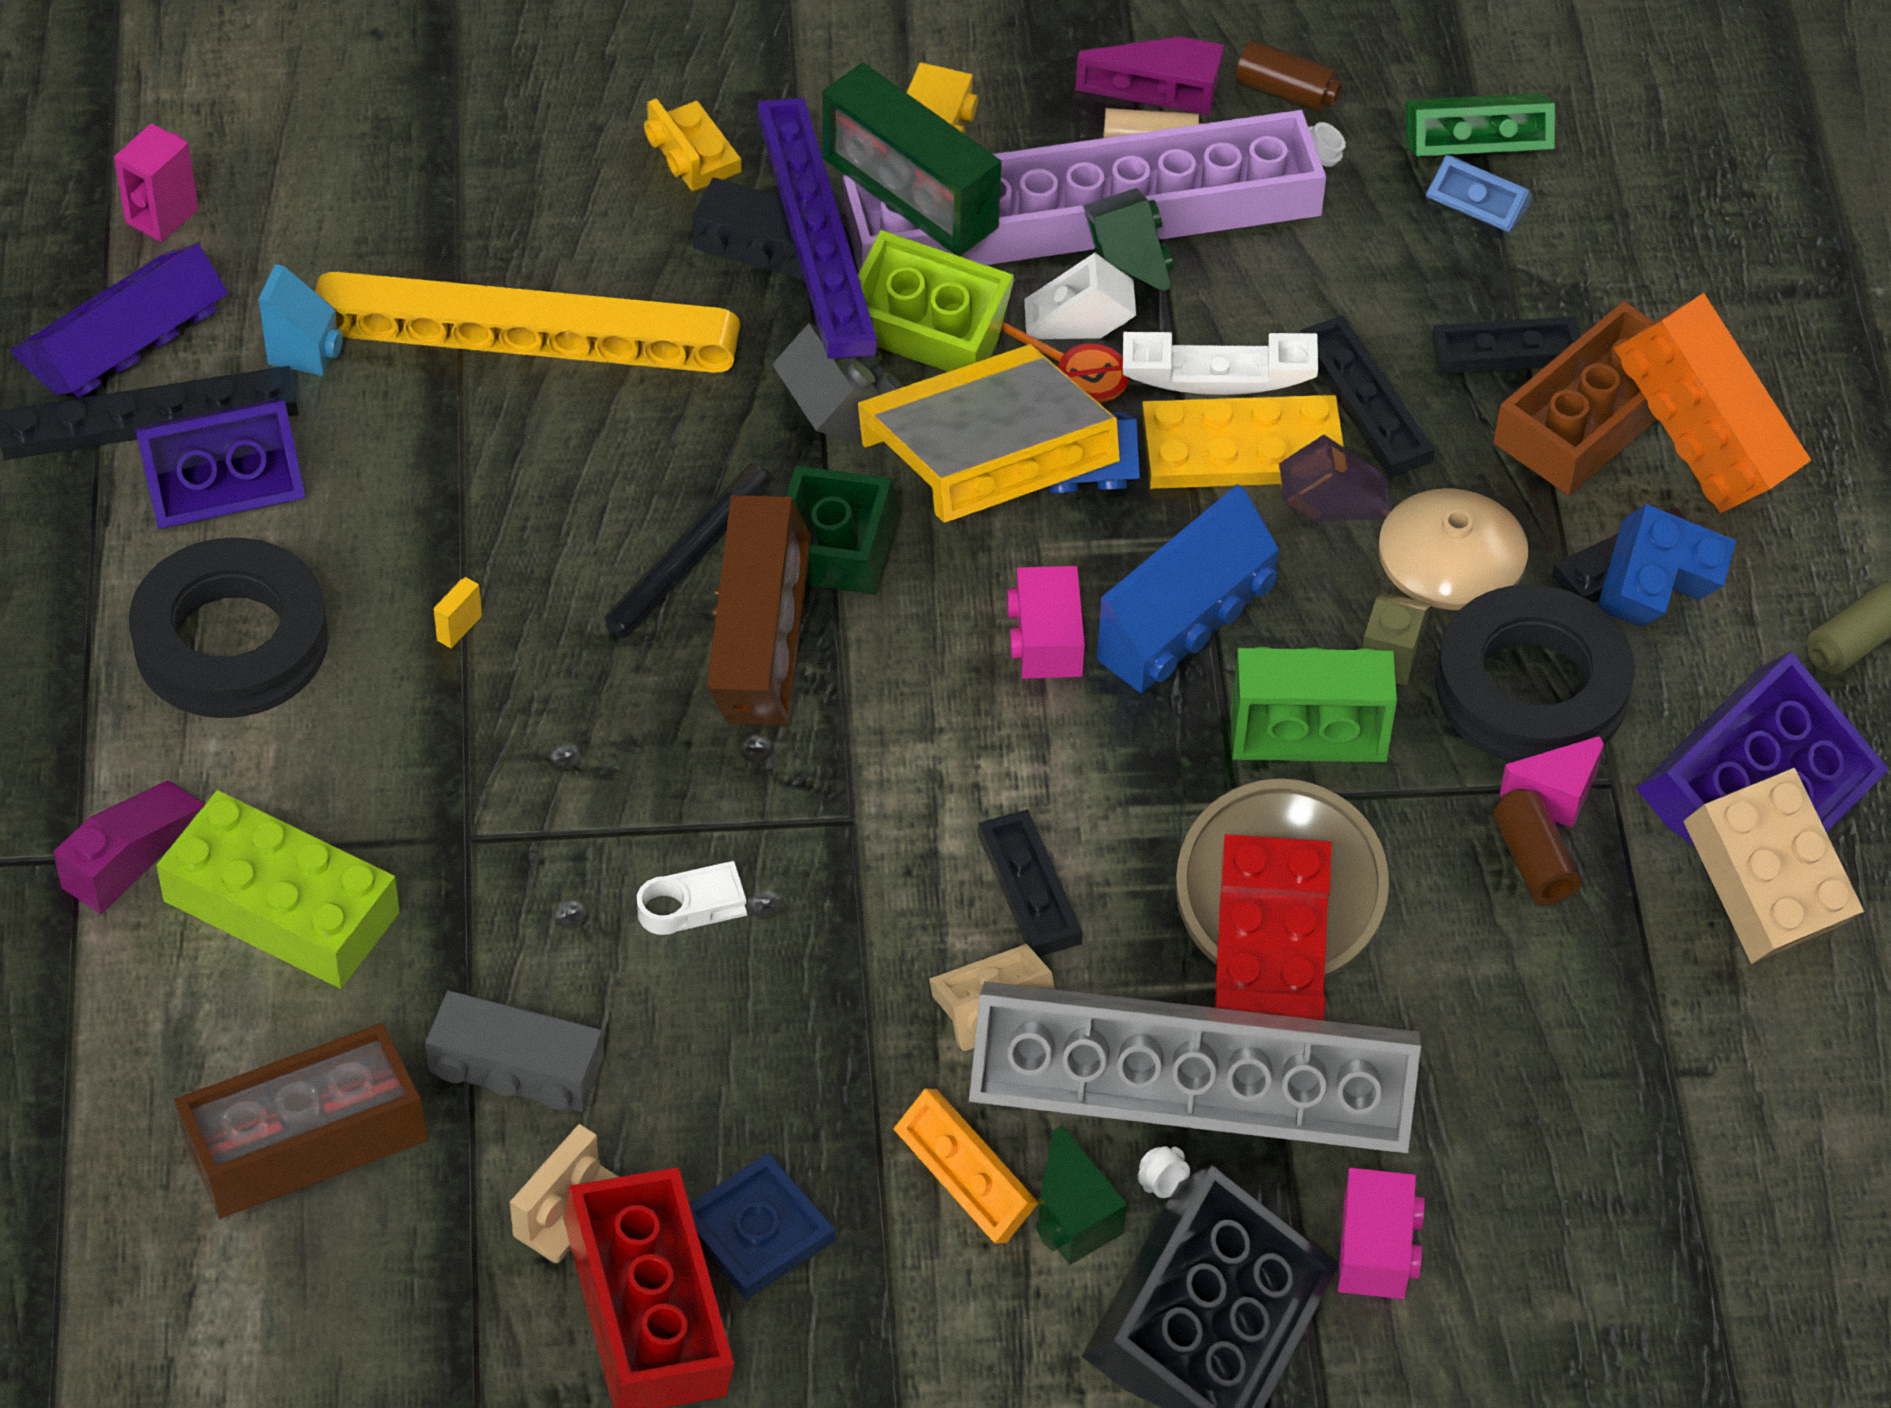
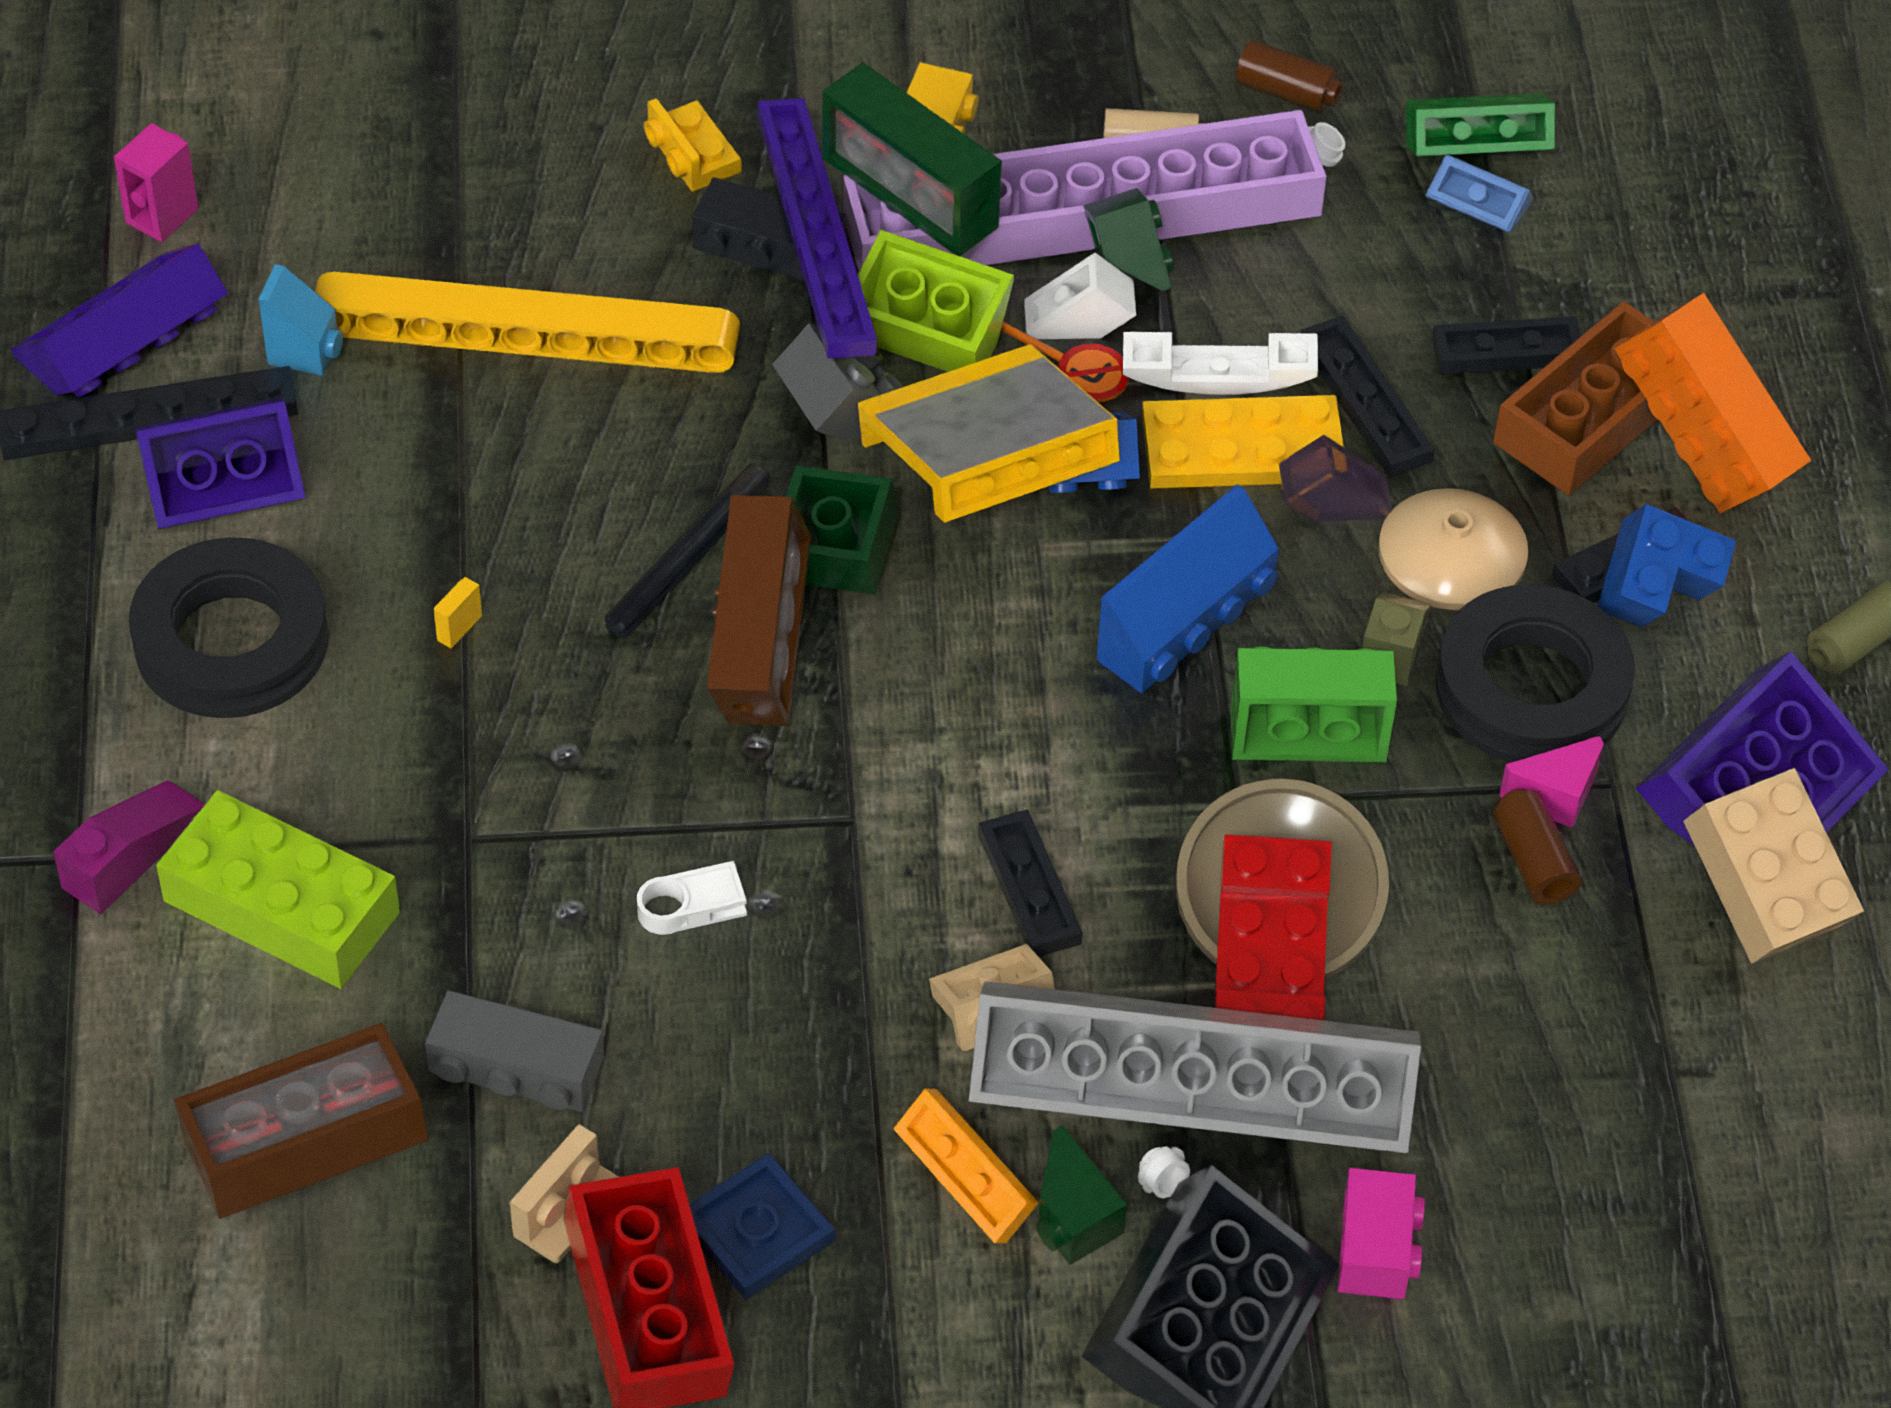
dark pink brick [1006,566,1085,679] -> none
magenta slope [1076,37,1224,116] -> none

